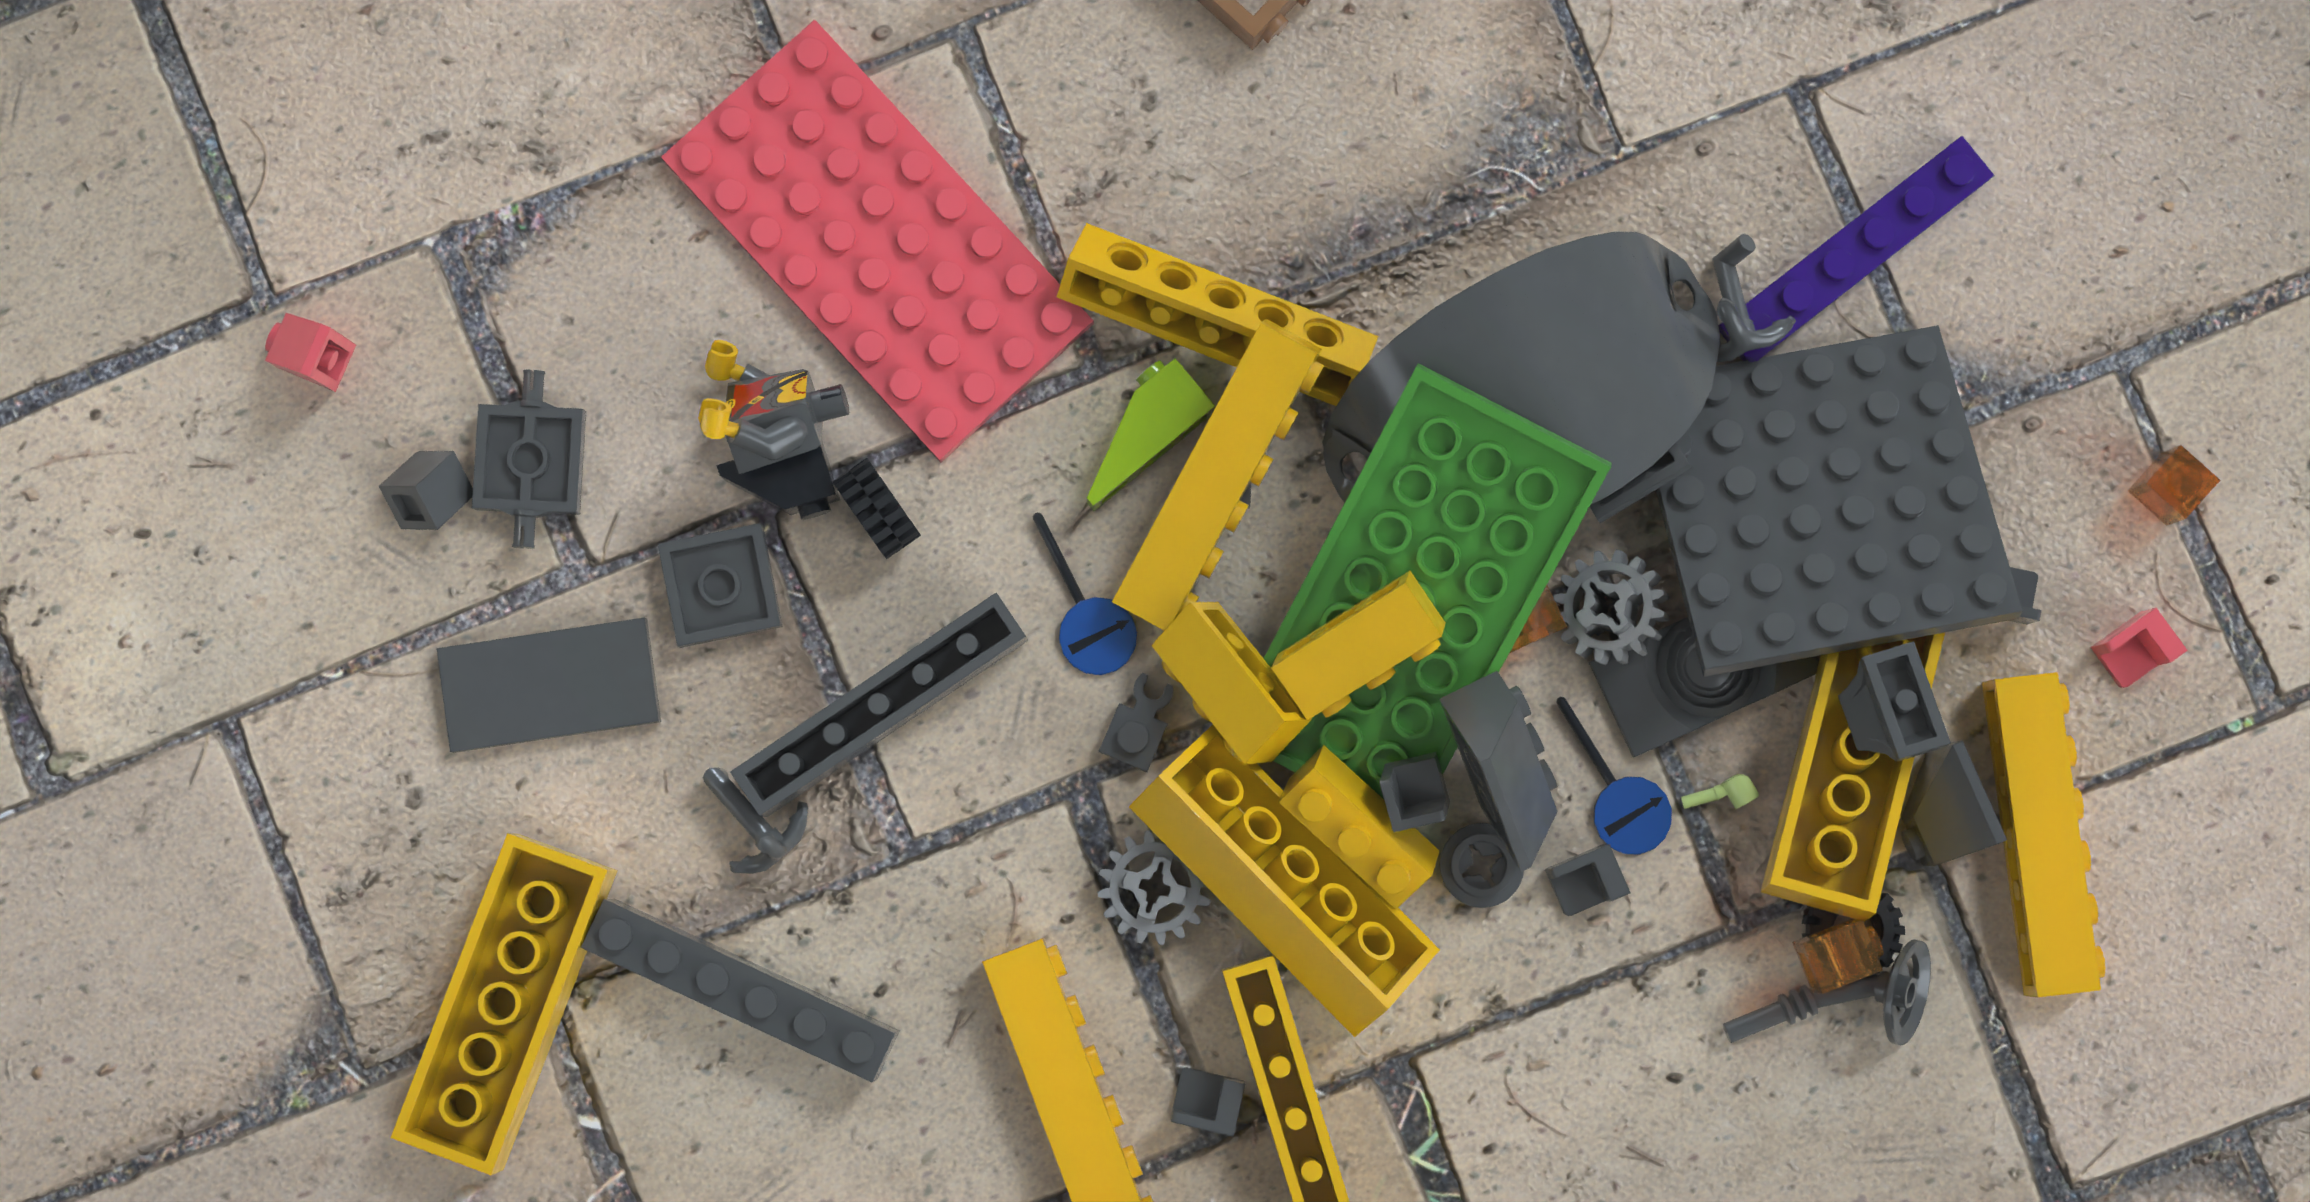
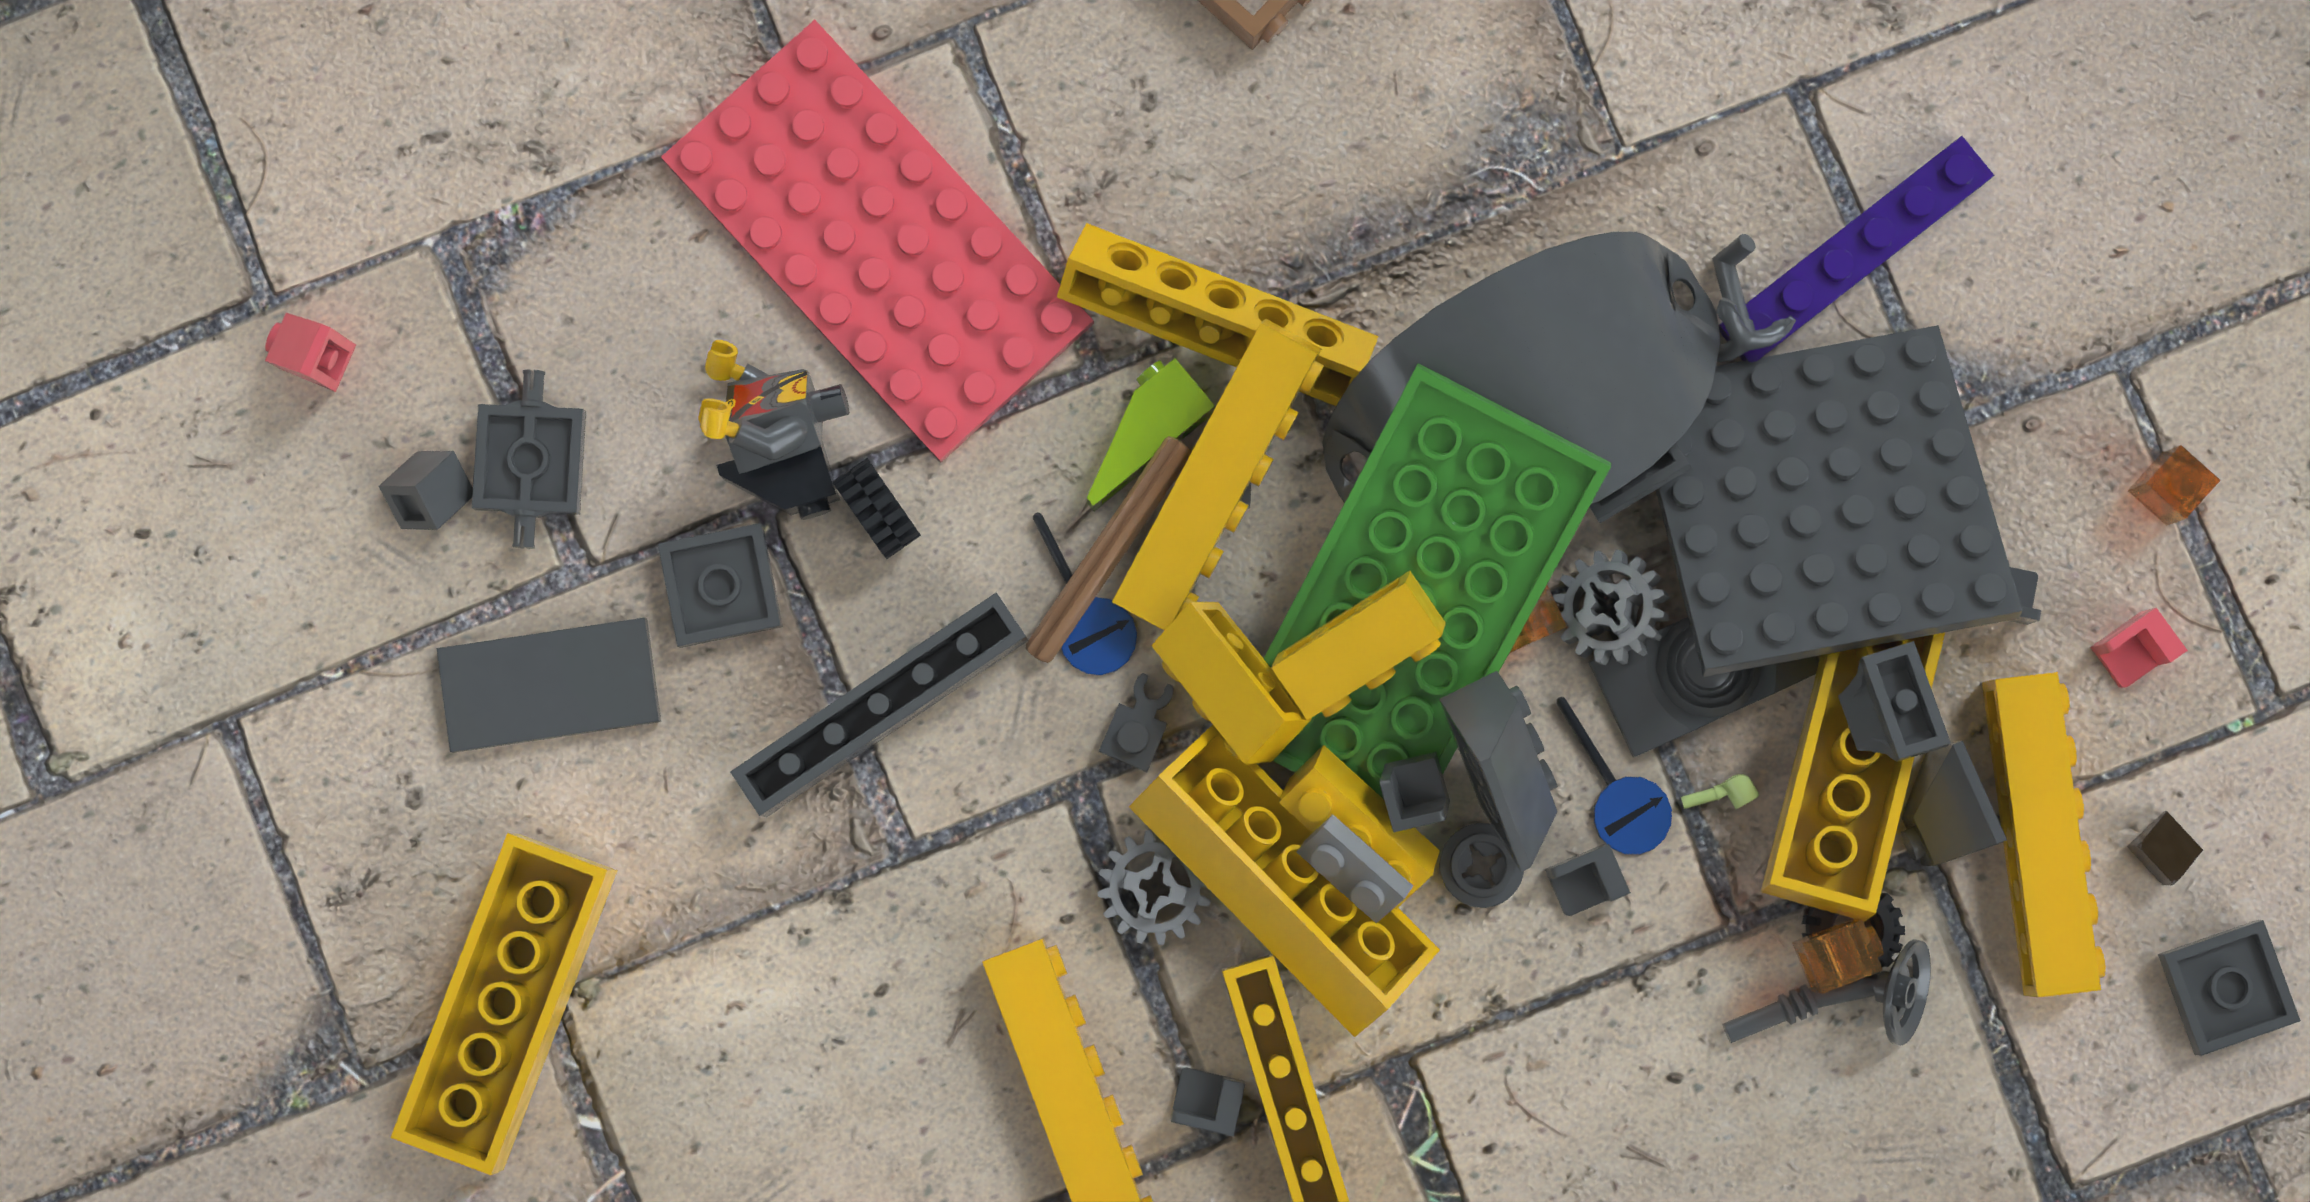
dark grey brick [581,899,900,1083] -> none
dark grey piece [703,768,808,874] -> none
none -> medium nougat axle [1026,436,1192,663]
none -> light grey plate [1297,814,1413,923]
none -> dark brown slope [2127,811,2203,885]
none -> dark grey plate [2158,920,2301,1056]

